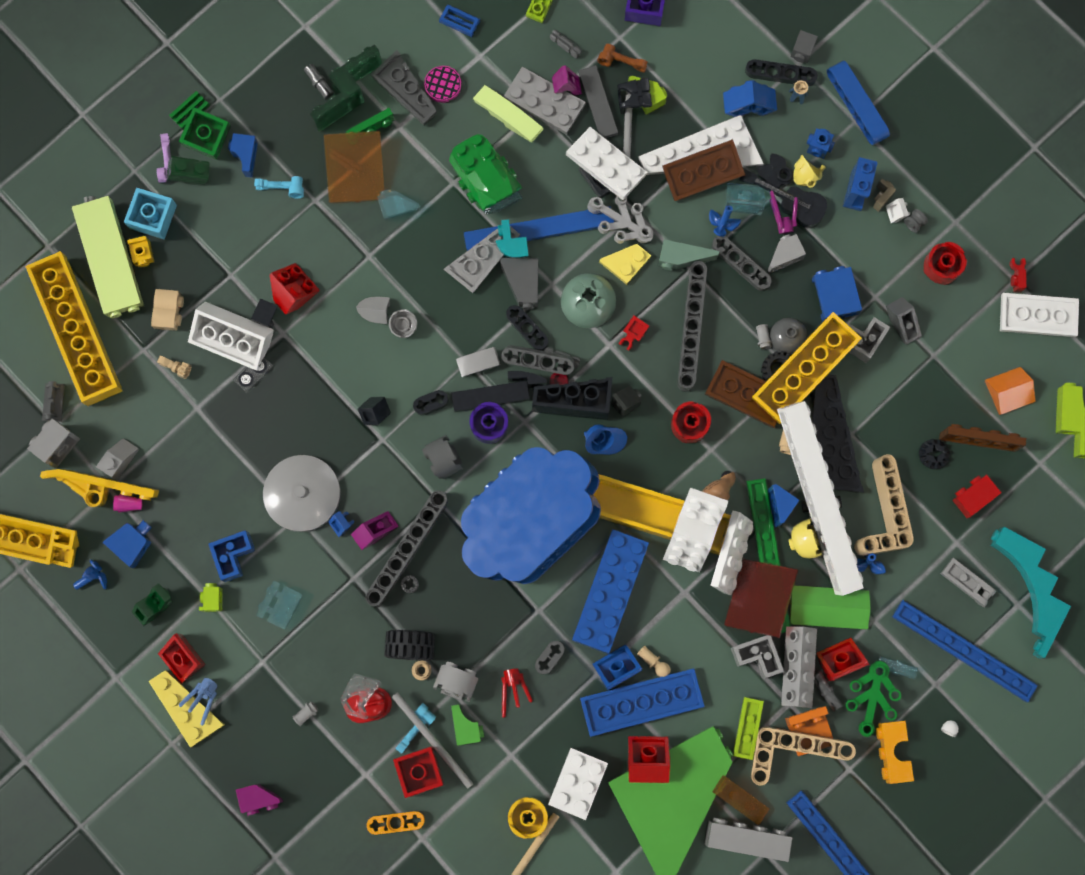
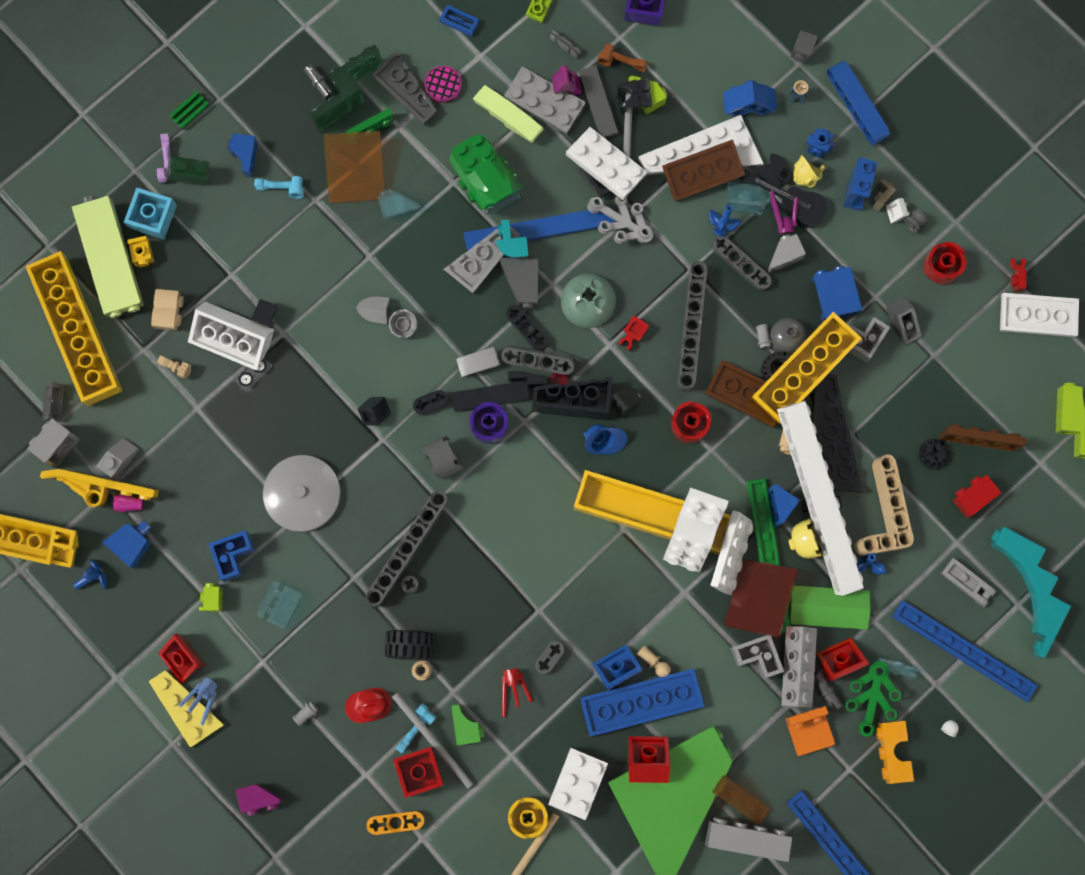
dark green brick [131,583,172,626] -> none
green brick [179,107,231,160] -> none
red slope [270,263,320,315] -> none
blue tile [328,511,354,537] -> none
clear piece [341,673,381,720] -> none
magenta slope [351,511,399,550] -> none
light grey brick [433,662,478,702] -> none
blue brick [461,447,601,584] -> none
blue brick [572,529,649,654] -> none
light yellow wing [599,244,651,285] -> none
sand green slope [658,239,719,271] -> none
medium nougat head [702,471,736,500] -> none
lime plate [733,697,764,760] -> none
black beam [745,59,818,86] -> none
tan beam [751,726,856,786] -> none
orange slope [984,367,1035,415] -> none

